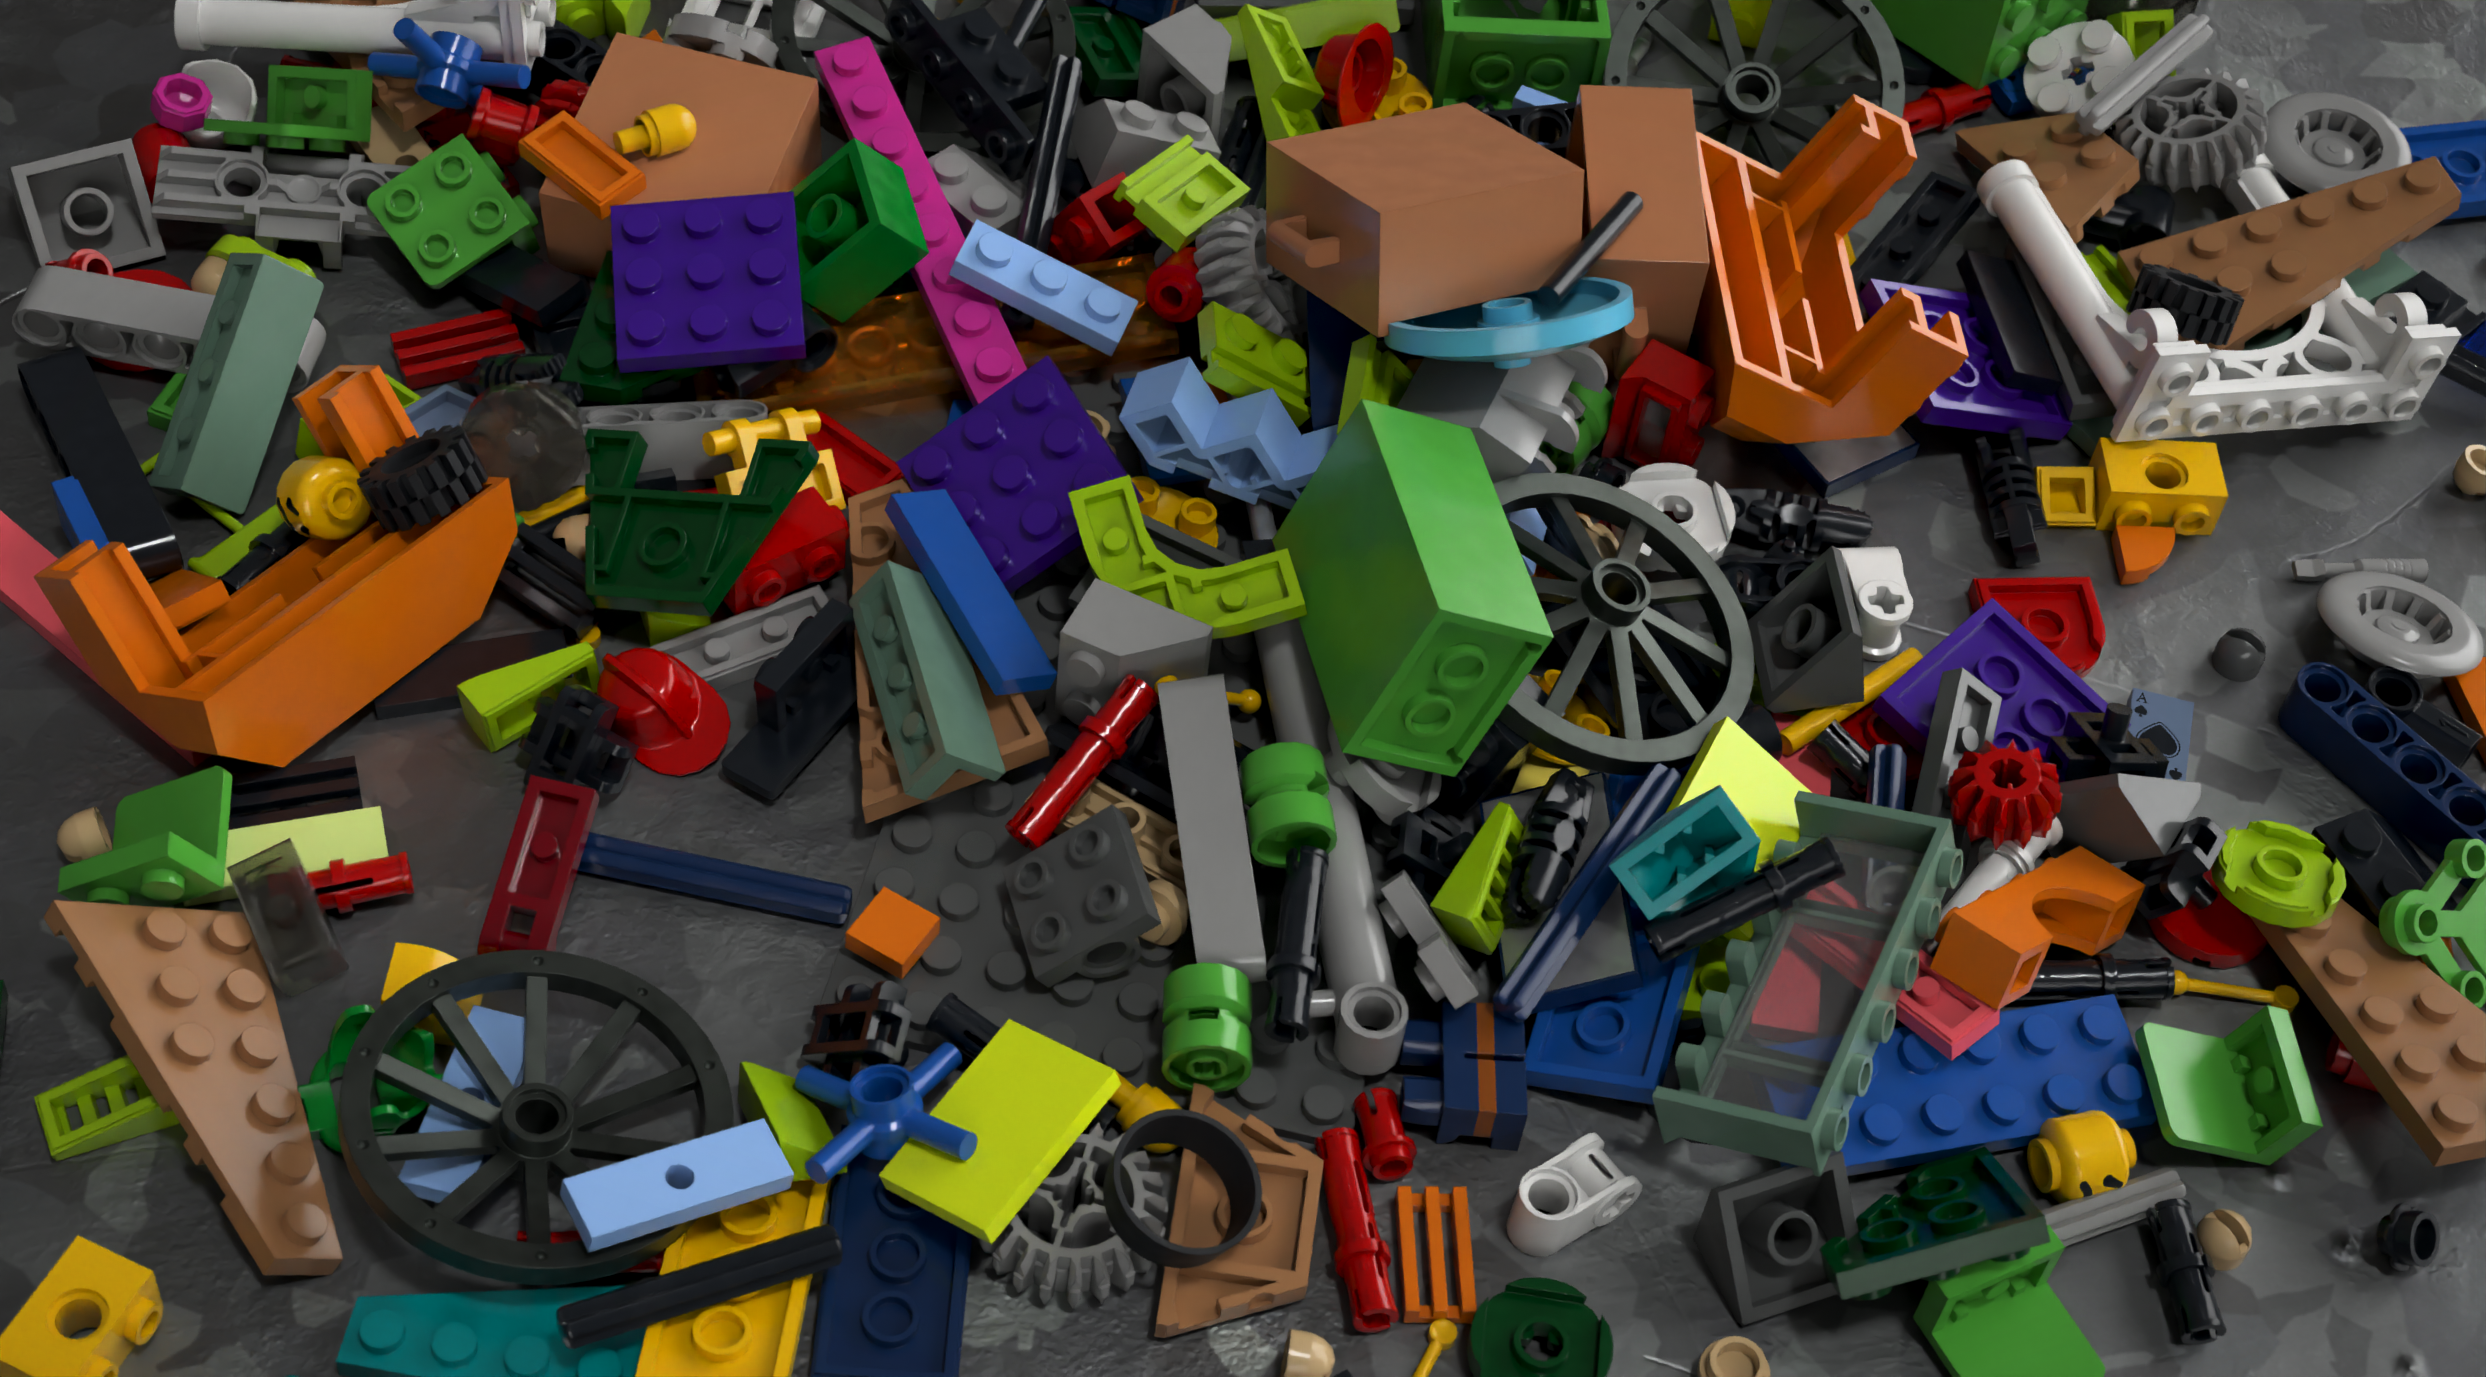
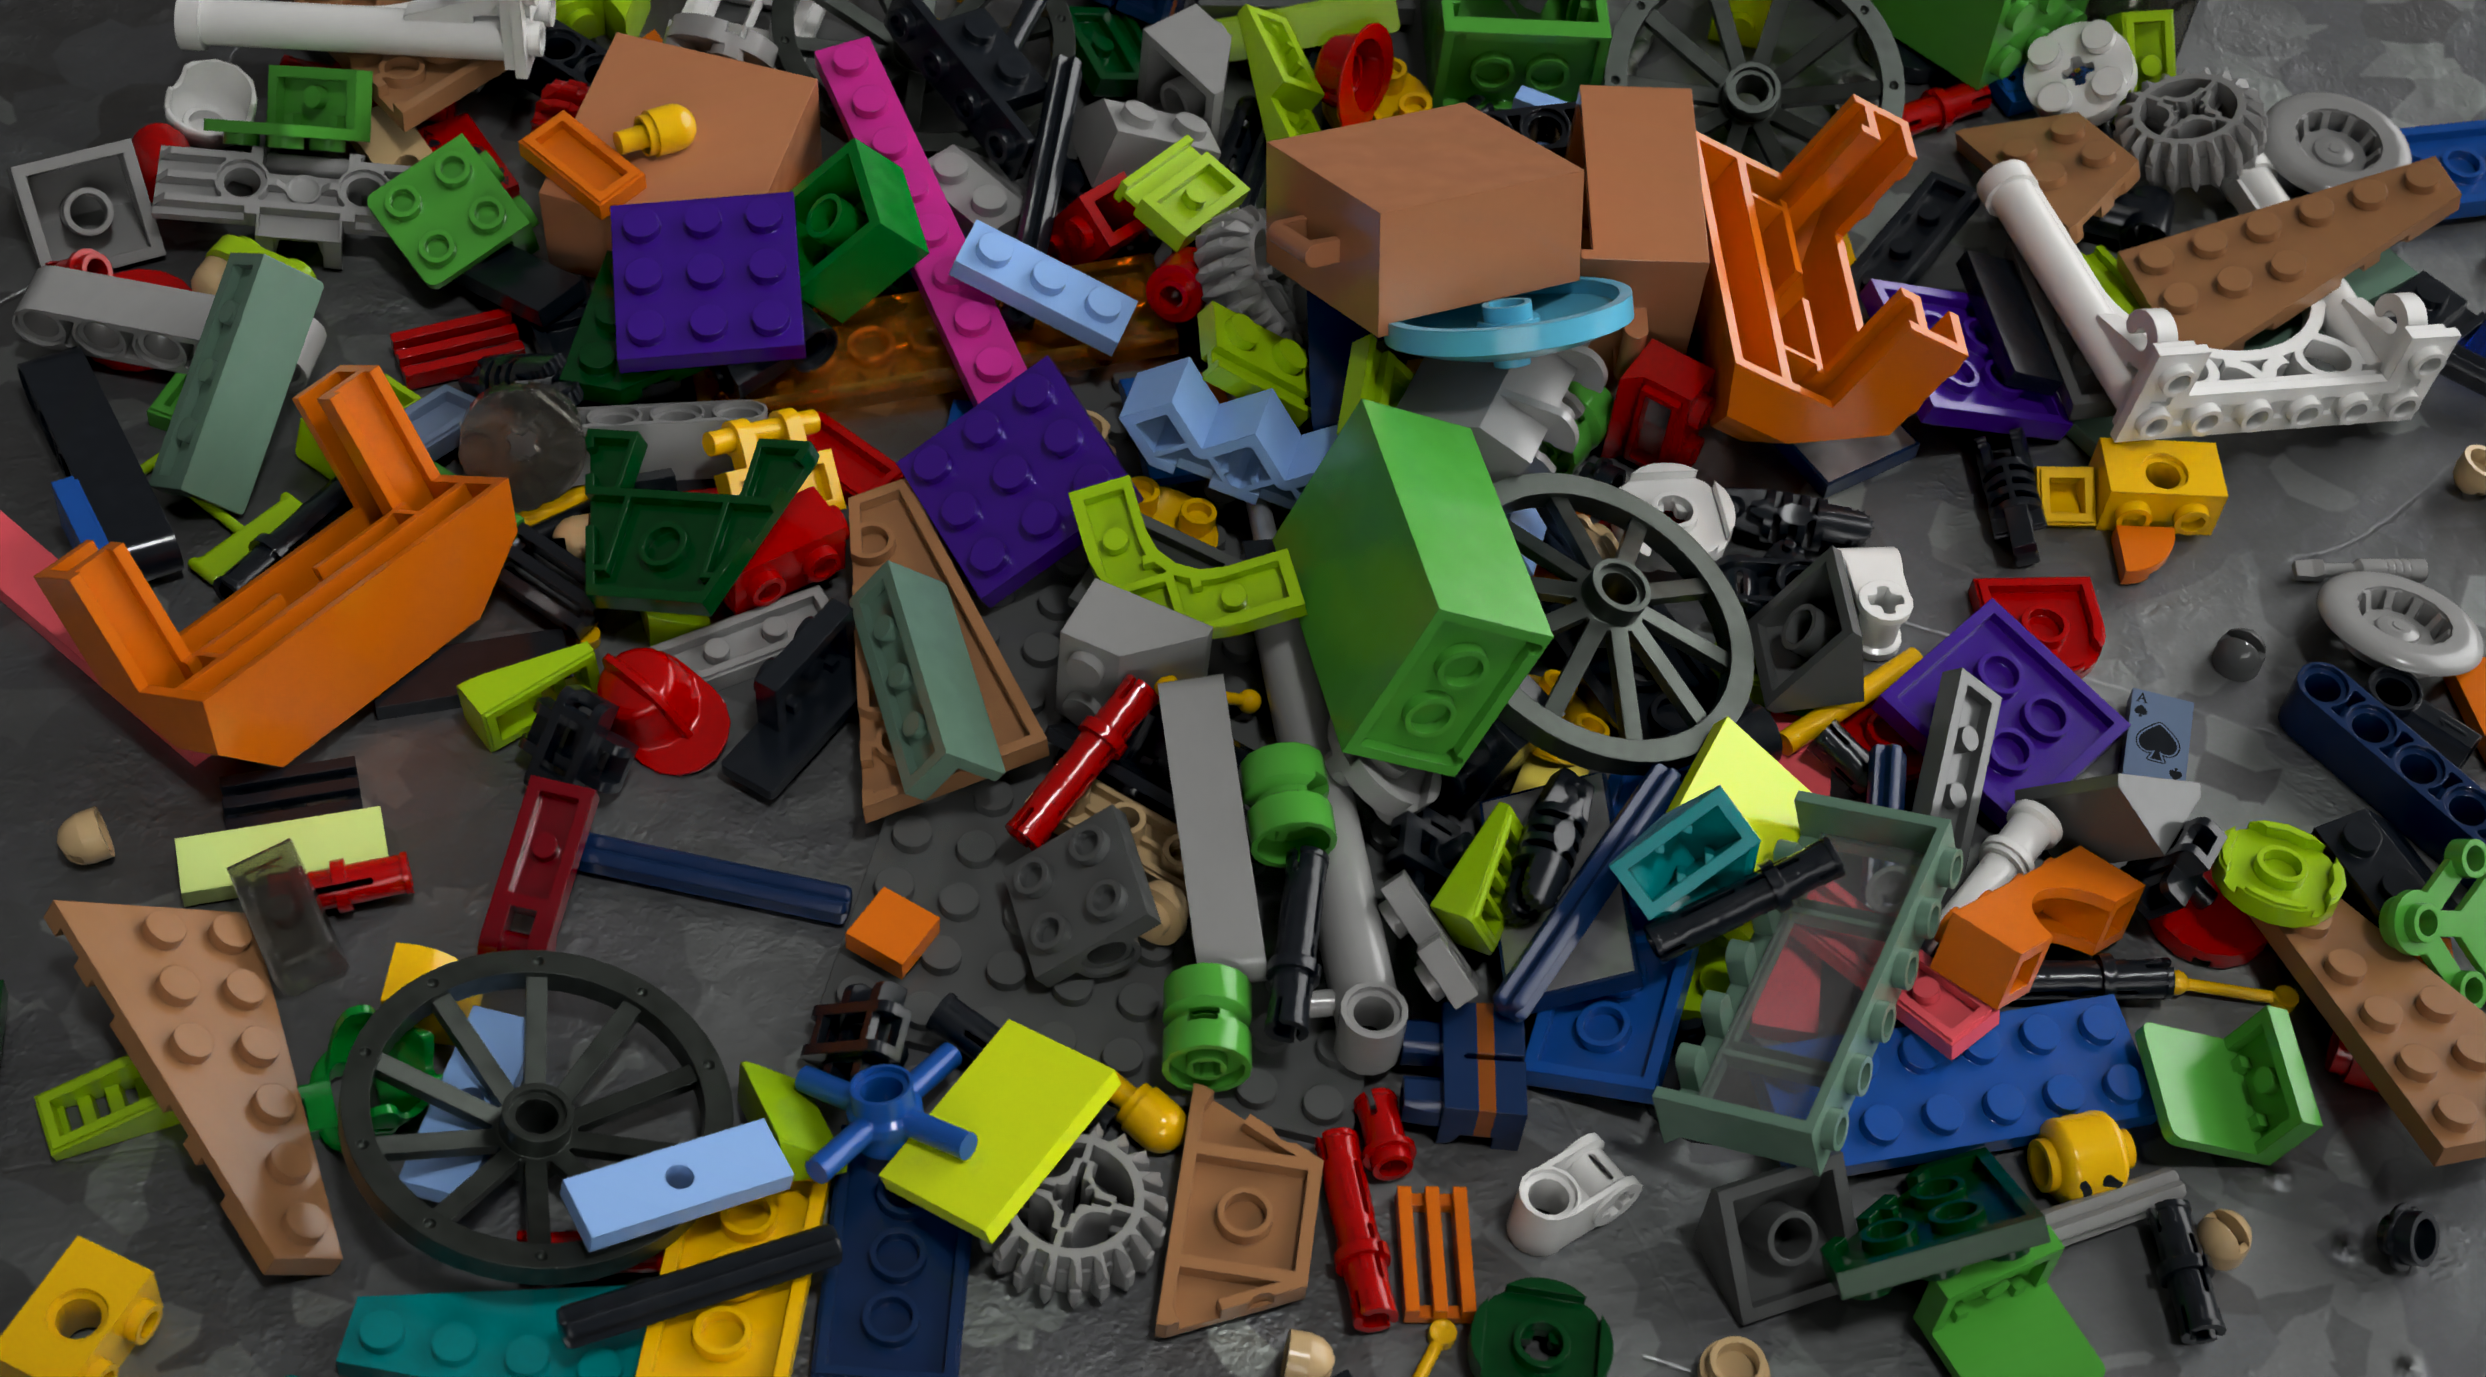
bright green bracket [58,766,232,907] -> none
orange tile [149,569,231,630] -> none
dark pink tile [150,72,213,133] -> none
yellow head [276,455,372,540] -> none
black tyre [357,425,488,532] -> none
blue bar [367,18,531,109] -> none
red piece [466,86,540,166] -> none
blue tile [884,489,1058,696] -> none
black tyre [1103,1109,1262,1269] -> none
black bar [1537,191,1643,308] -> none
red gear [1947,739,2062,851] -> none
black piece [2046,703,2169,782] -> none
light grey axle [2075,13,2213,136] -> none
black tyre [2126,263,2244,346] -> none

